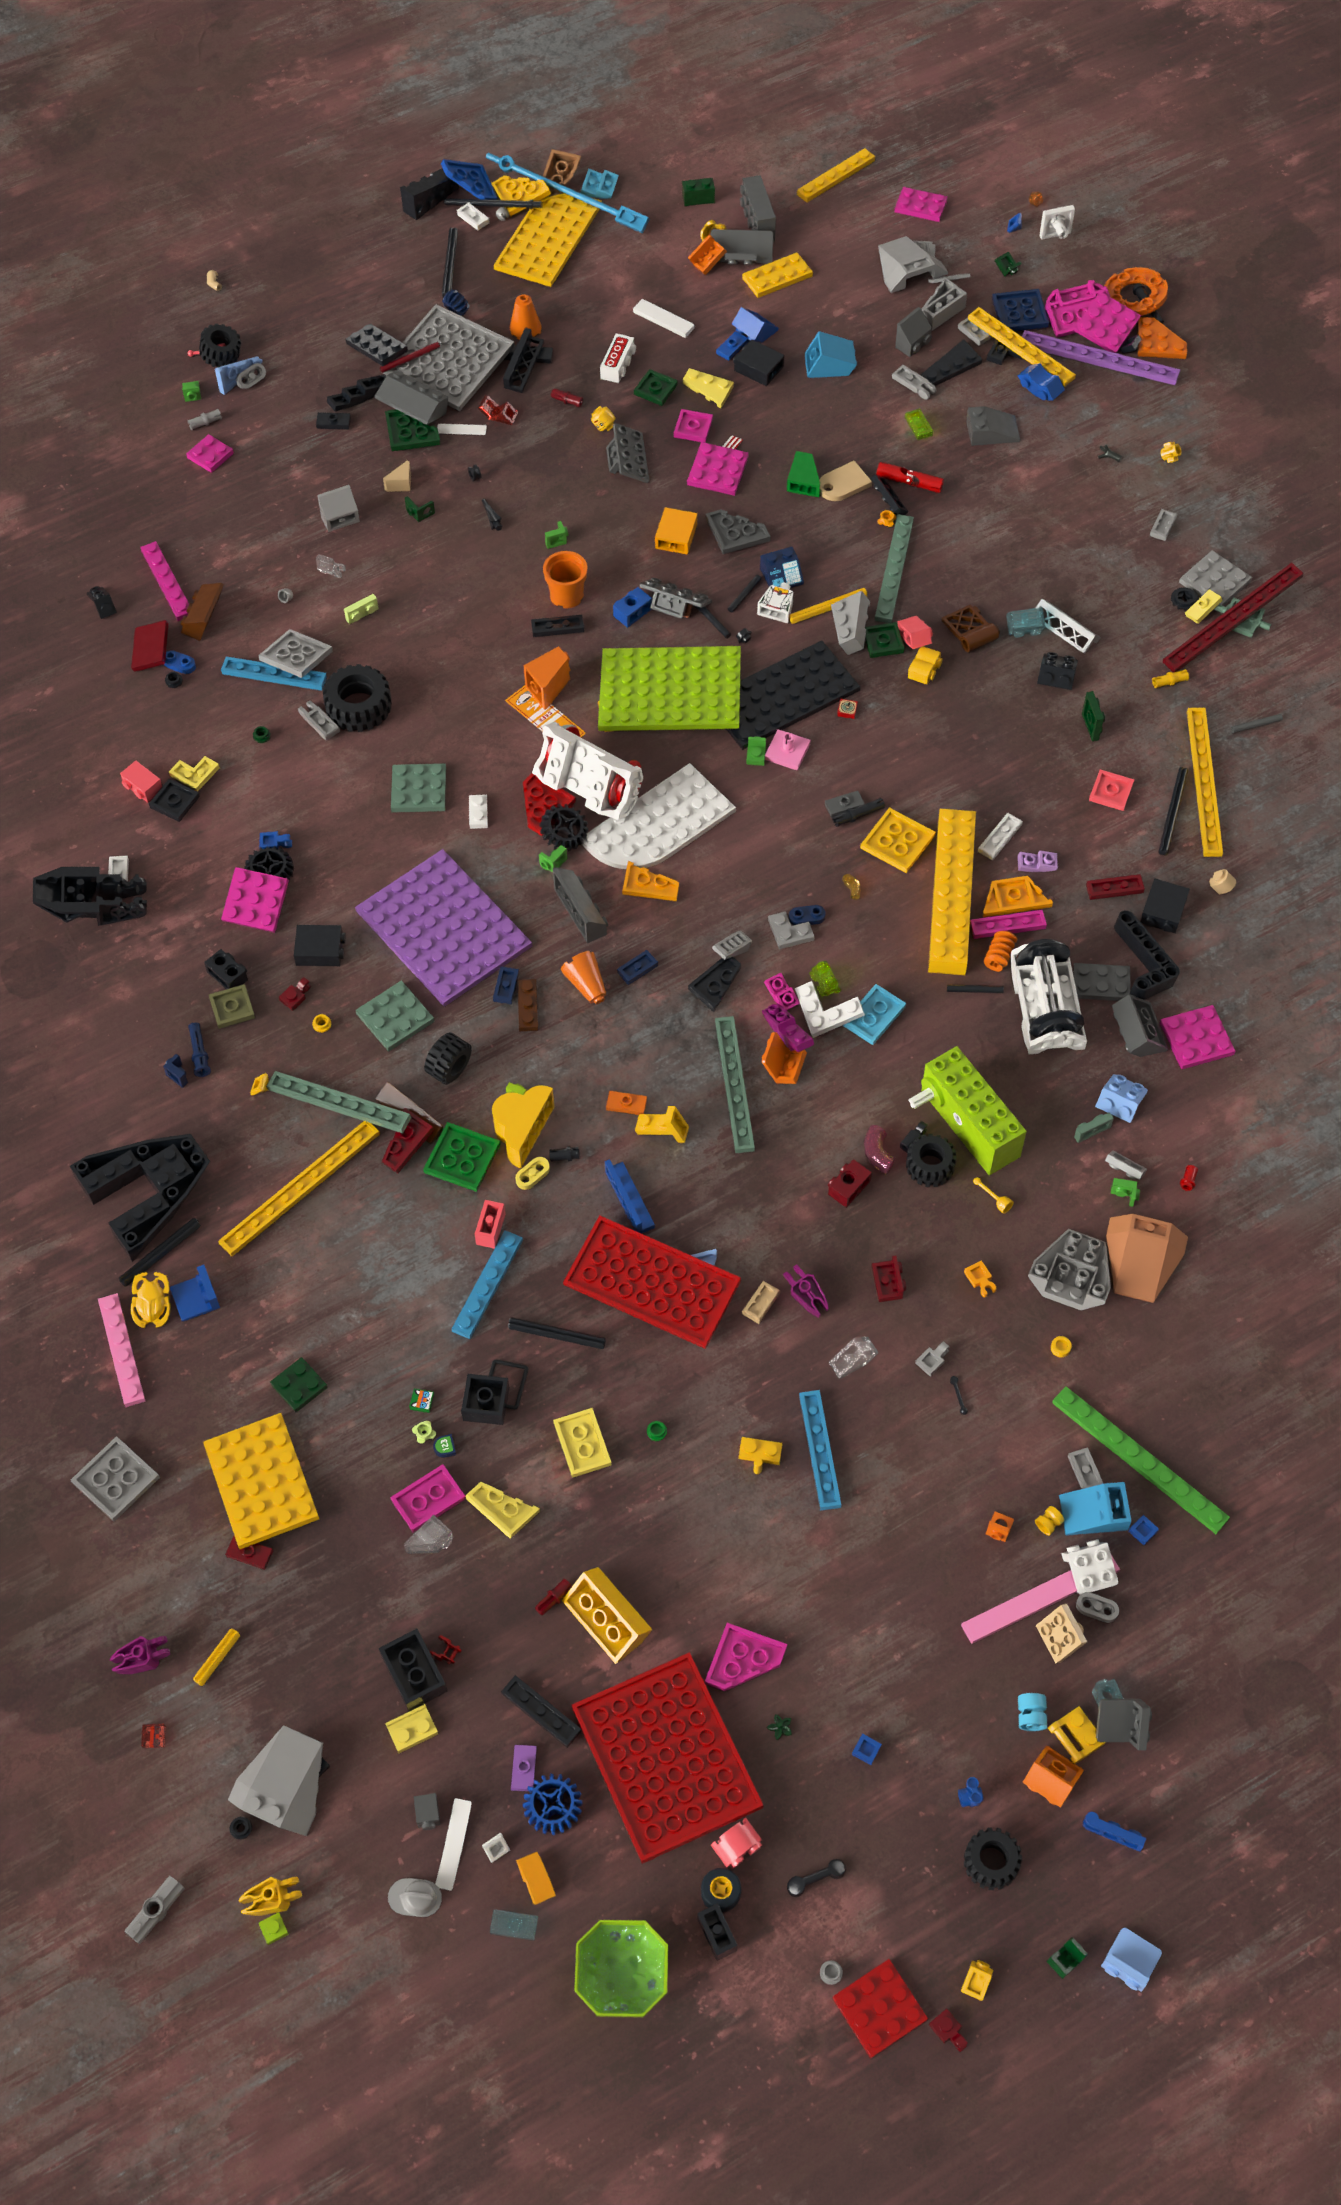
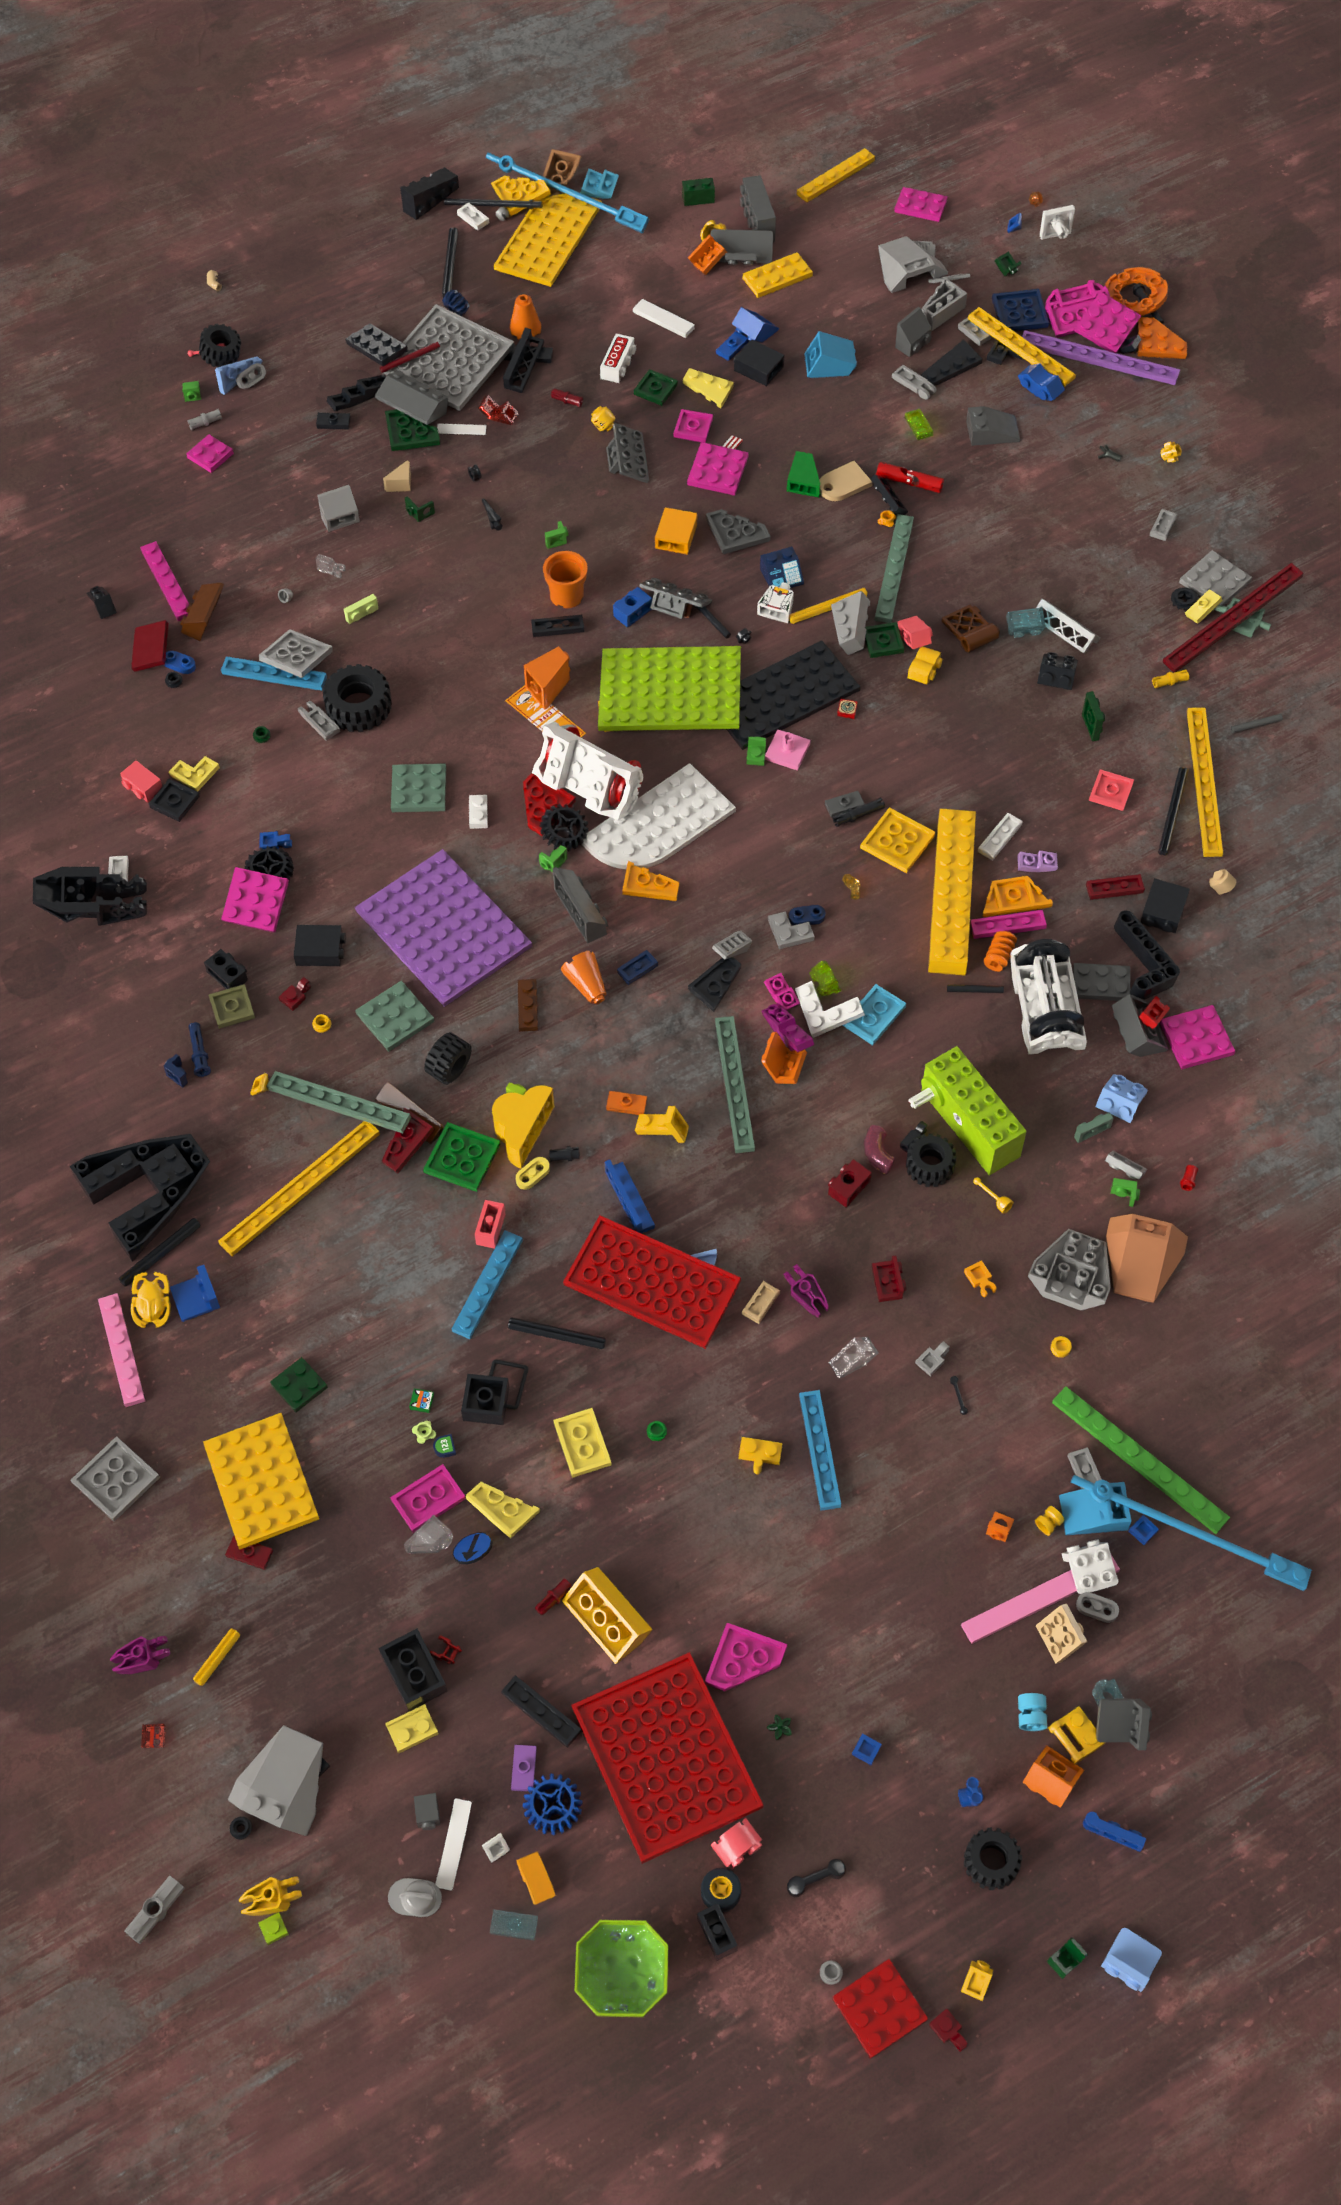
blue plate [441,159,498,200] -> none
dark blue plate [493,967,519,1004] -> none
black bar [727,575,761,613] -> none
none -> blue piece [452,1532,493,1565]
none -> dark azure bar [1071,1475,1312,1591]
none -> red plate [1139,995,1170,1029]

